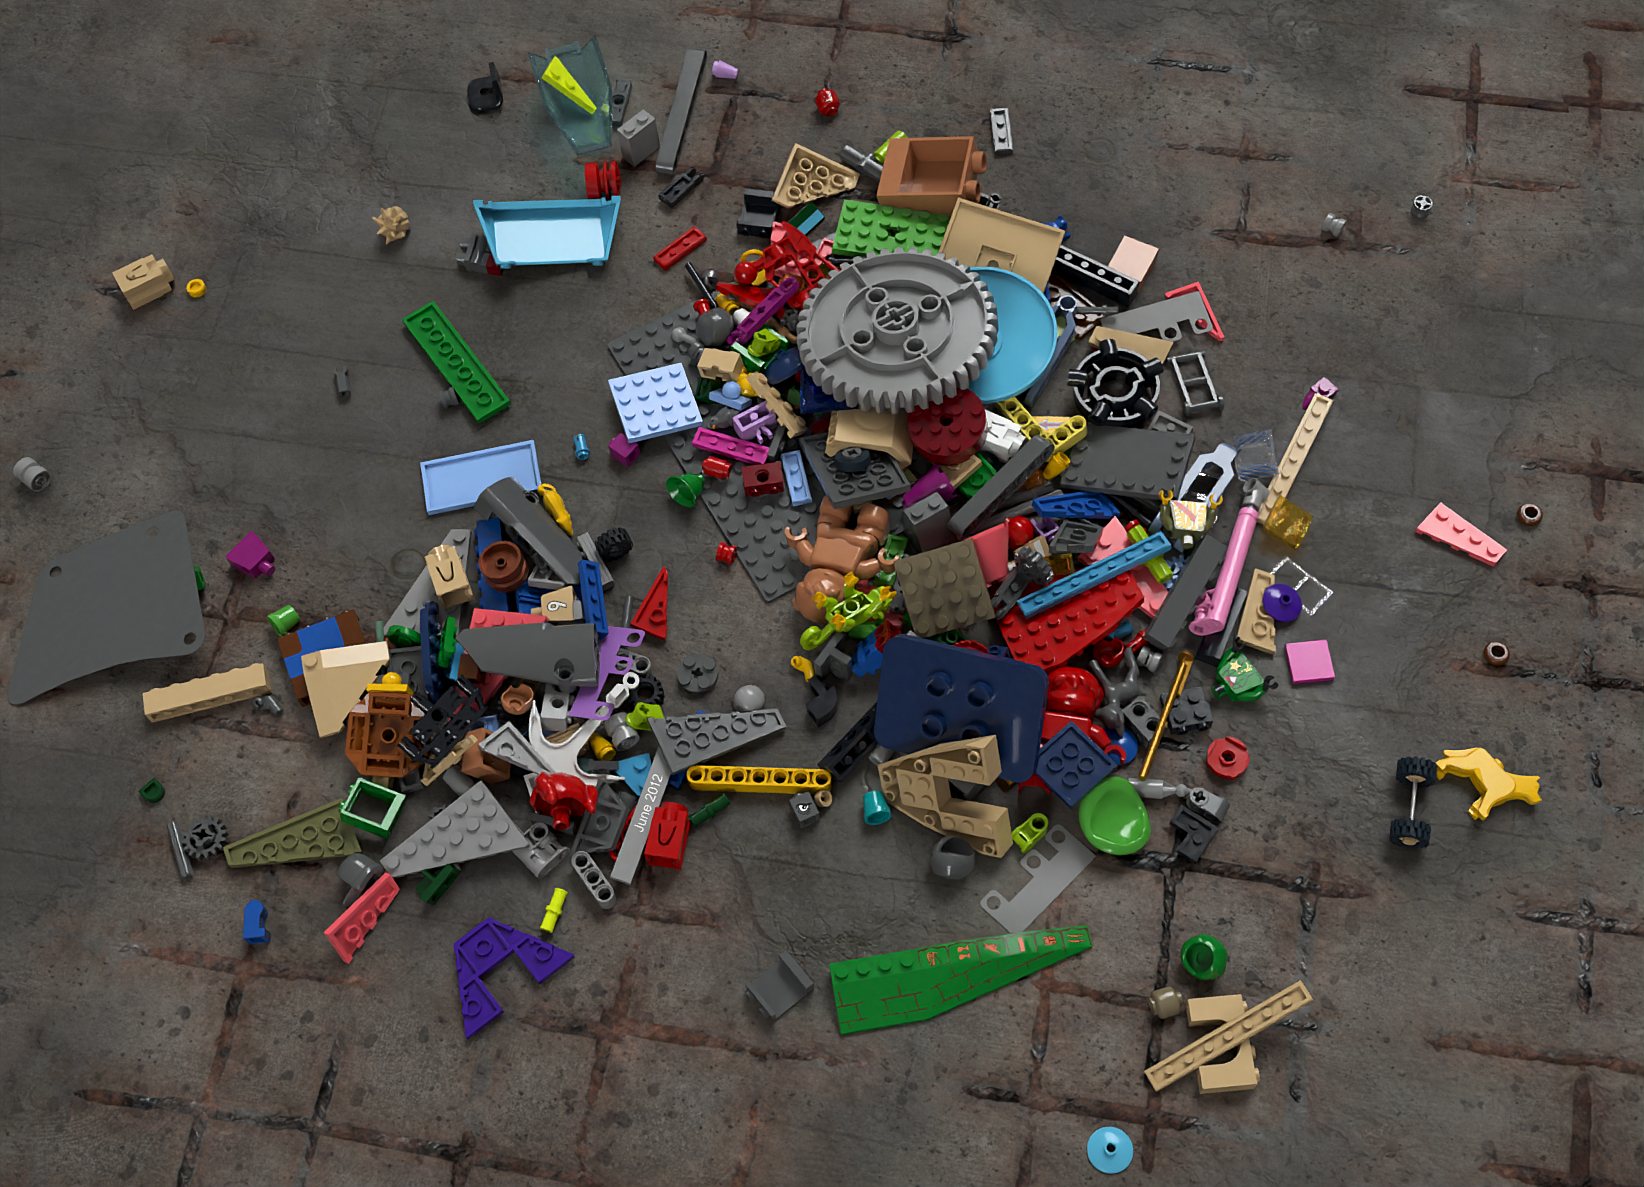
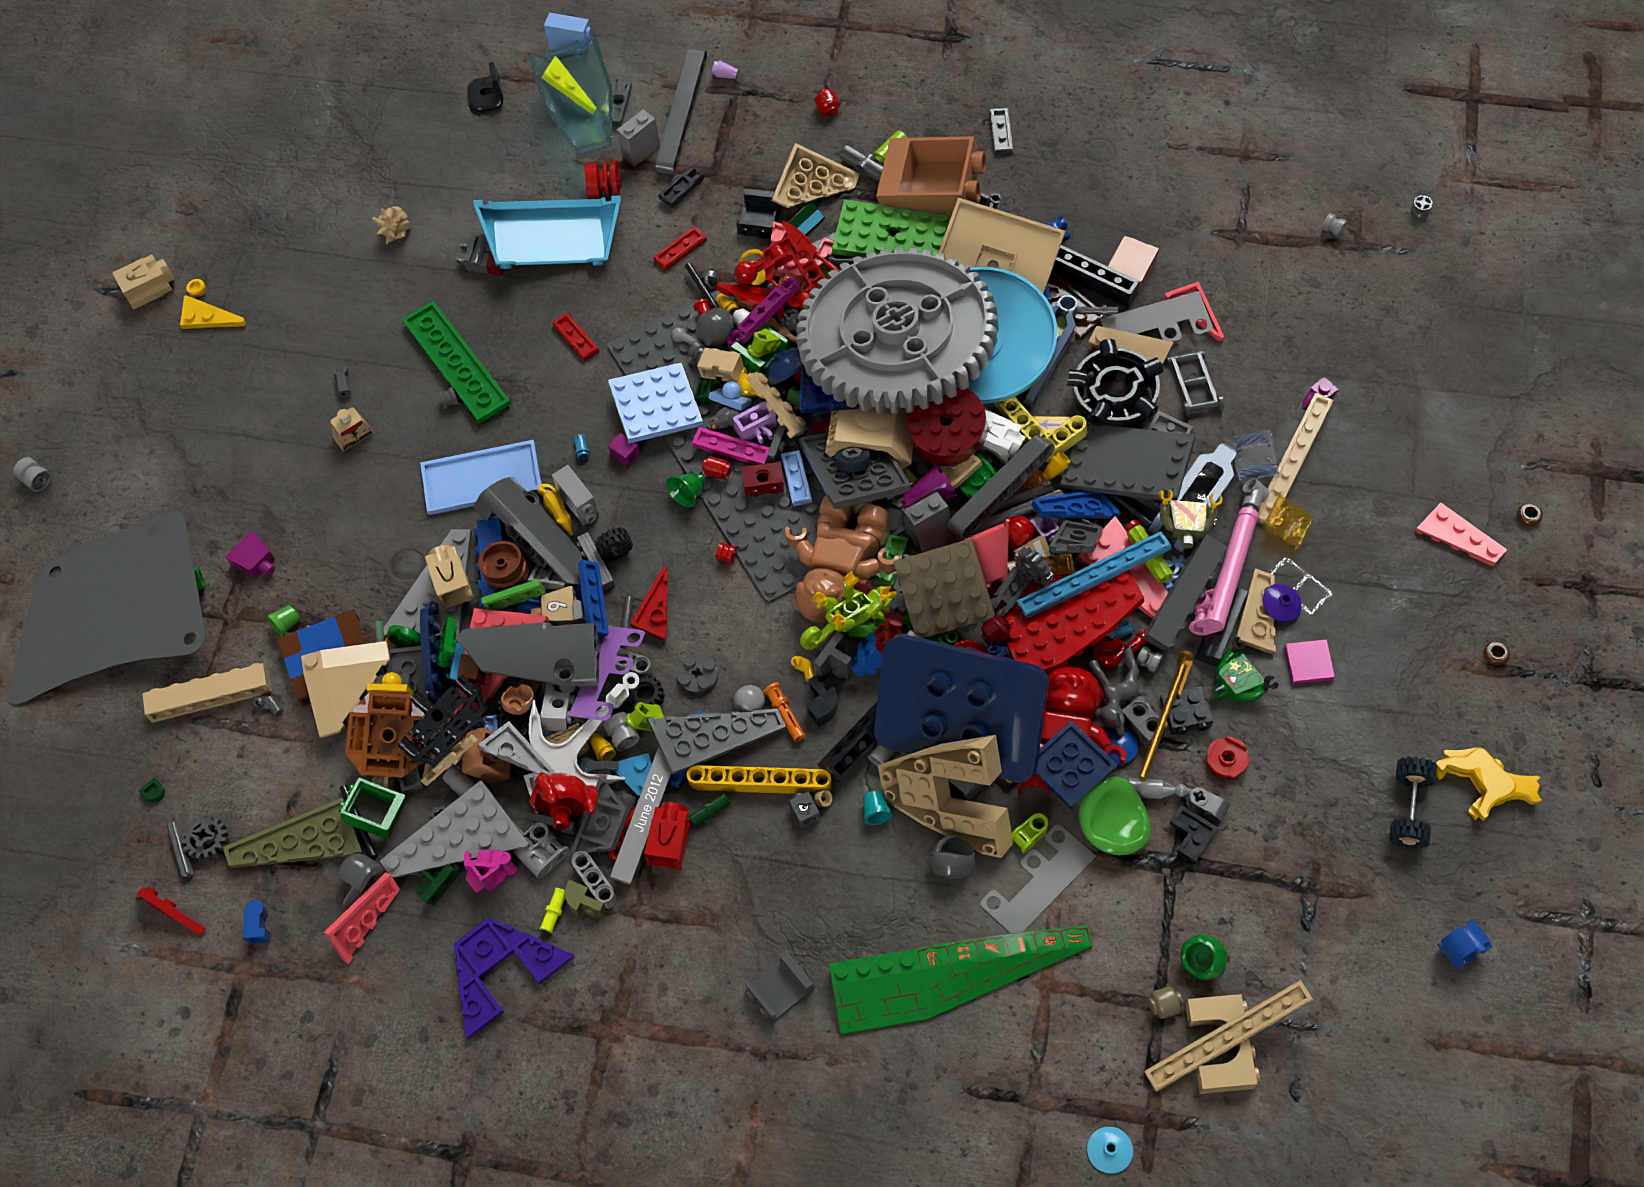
none -> red wing [135,886,206,936]
none -> yellow wing [180,296,246,329]
none -> tan torso [330,407,374,451]
none -> black bar [340,785,378,859]
none -> dark pink piece [464,850,517,892]
none -> bright green tile [481,579,546,610]
none -> light blue brick [544,12,595,56]
none -> red tile [552,313,600,362]
none -> light grey window [552,465,599,526]
none -> olive brick [565,880,606,917]
none -> orange pin [763,682,806,742]
none -> dark red head [981,616,1012,646]
none -> blue brick [1437,919,1493,969]

